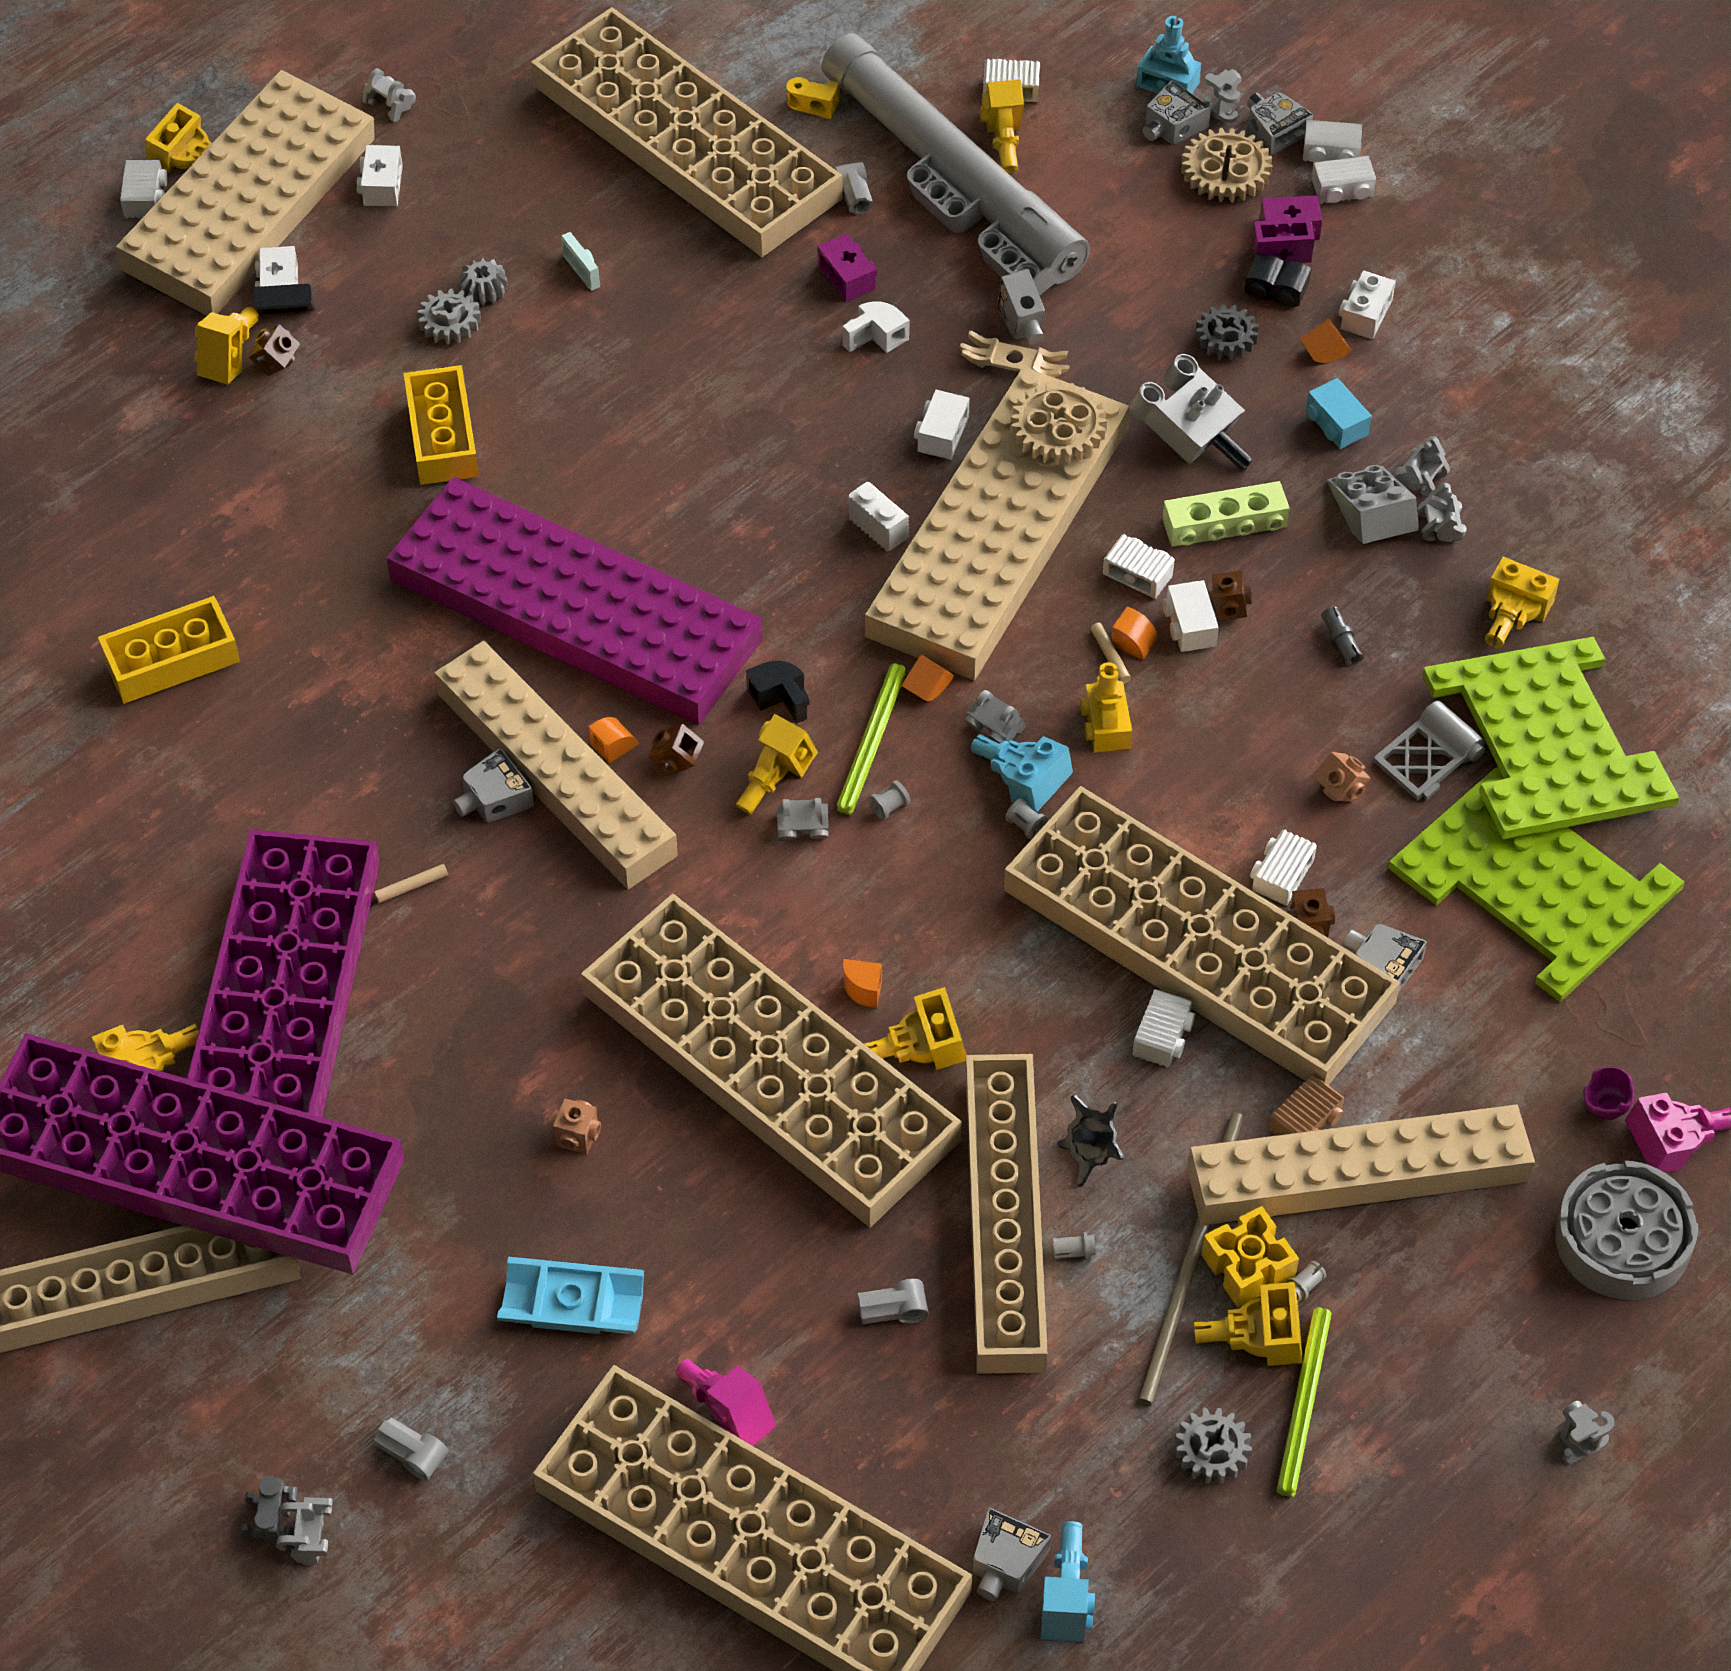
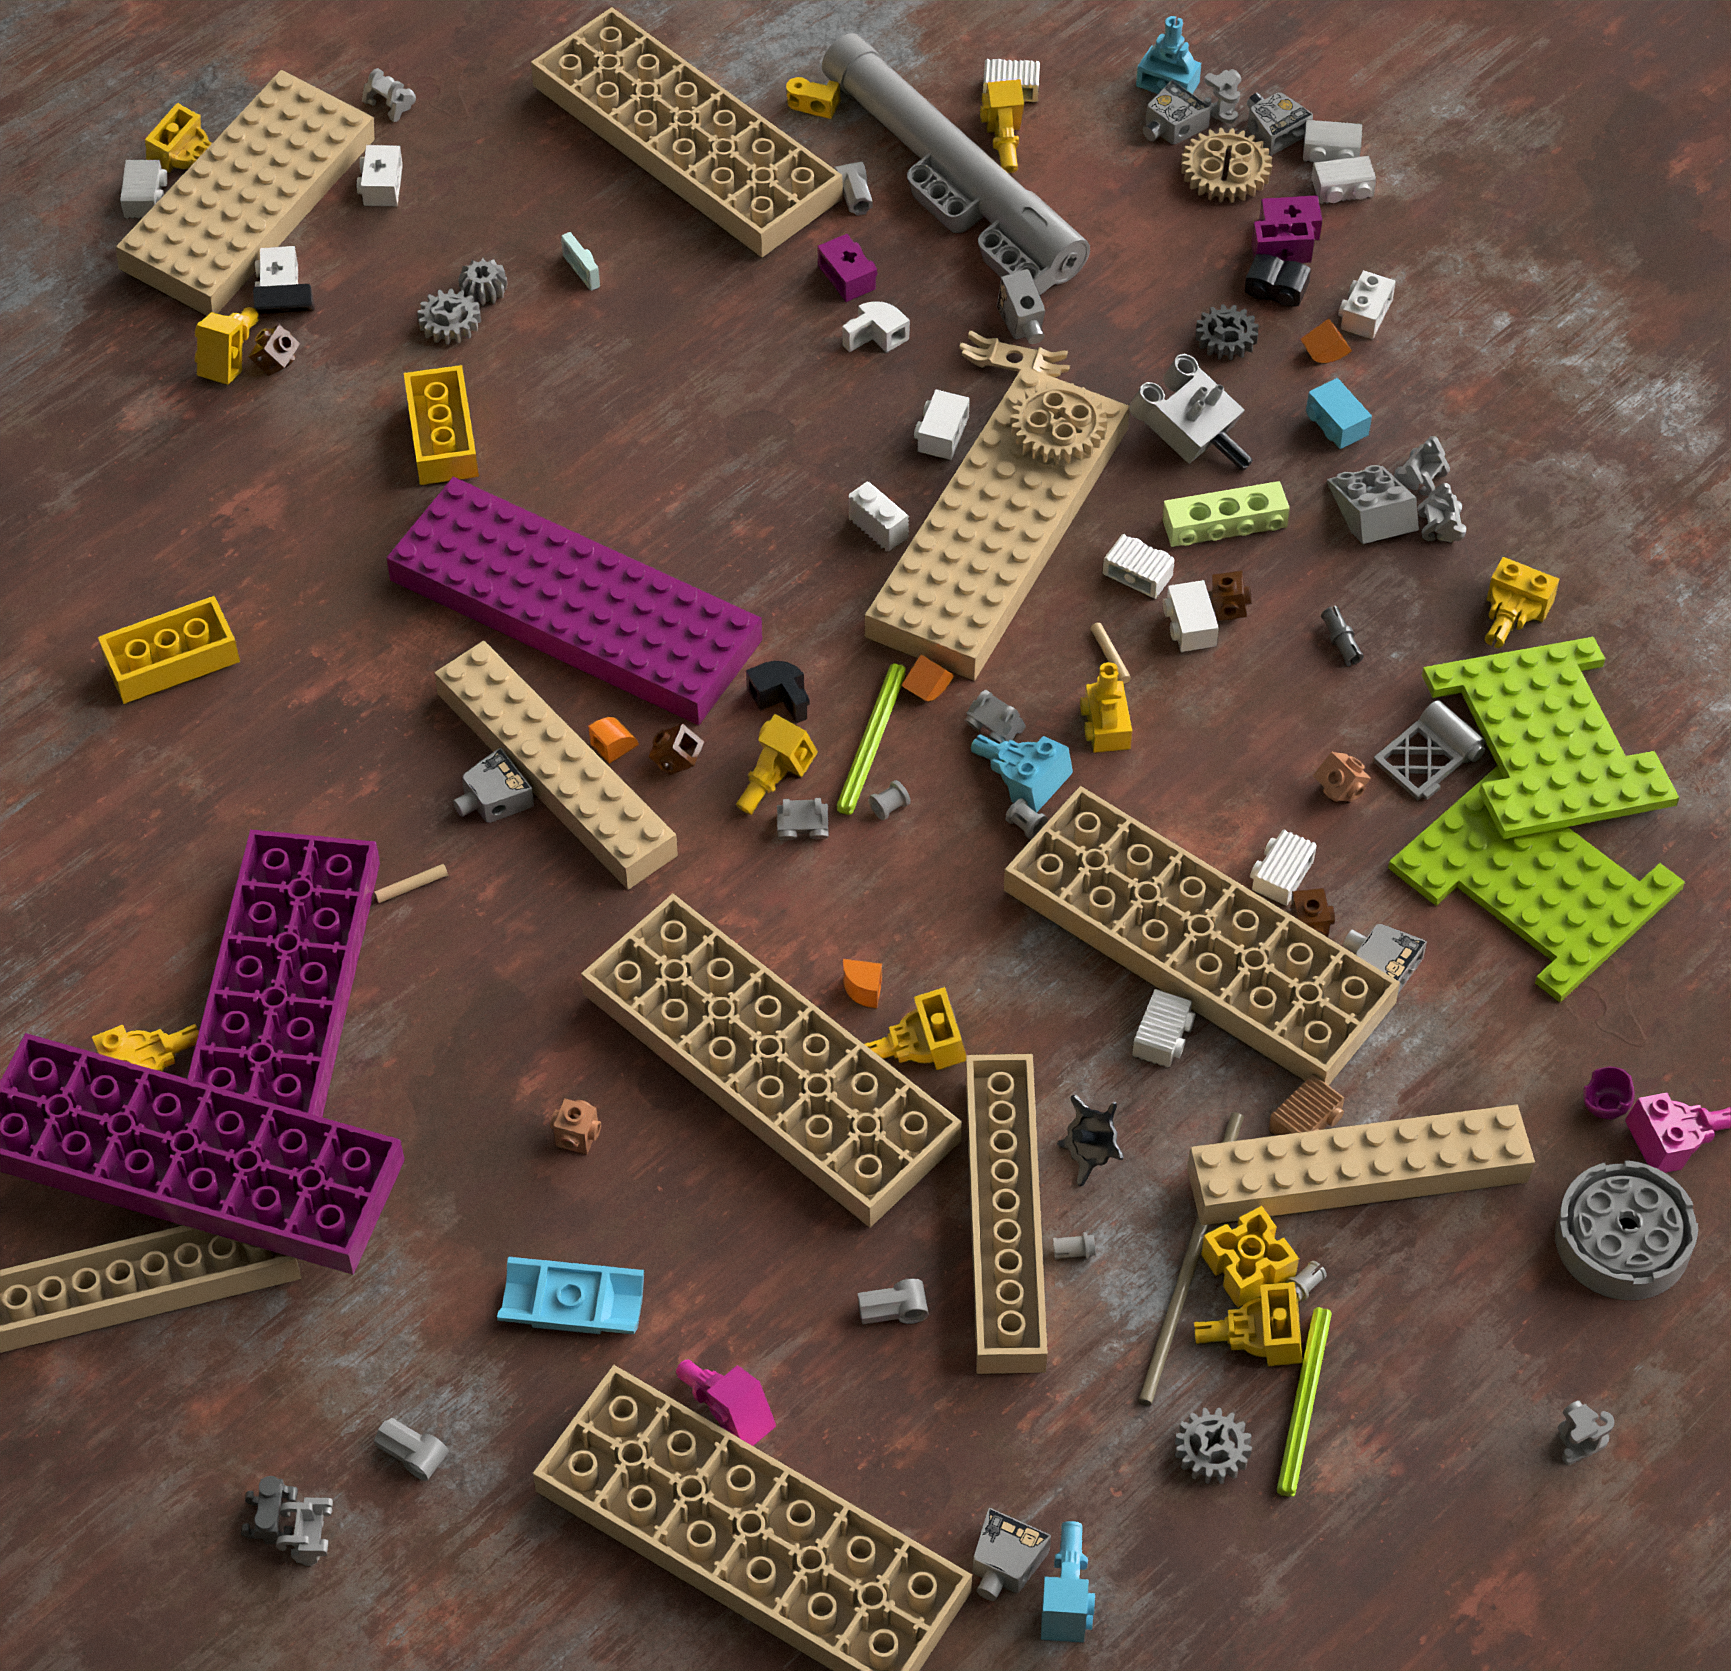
orange brick [1111,606,1158,660] -> none

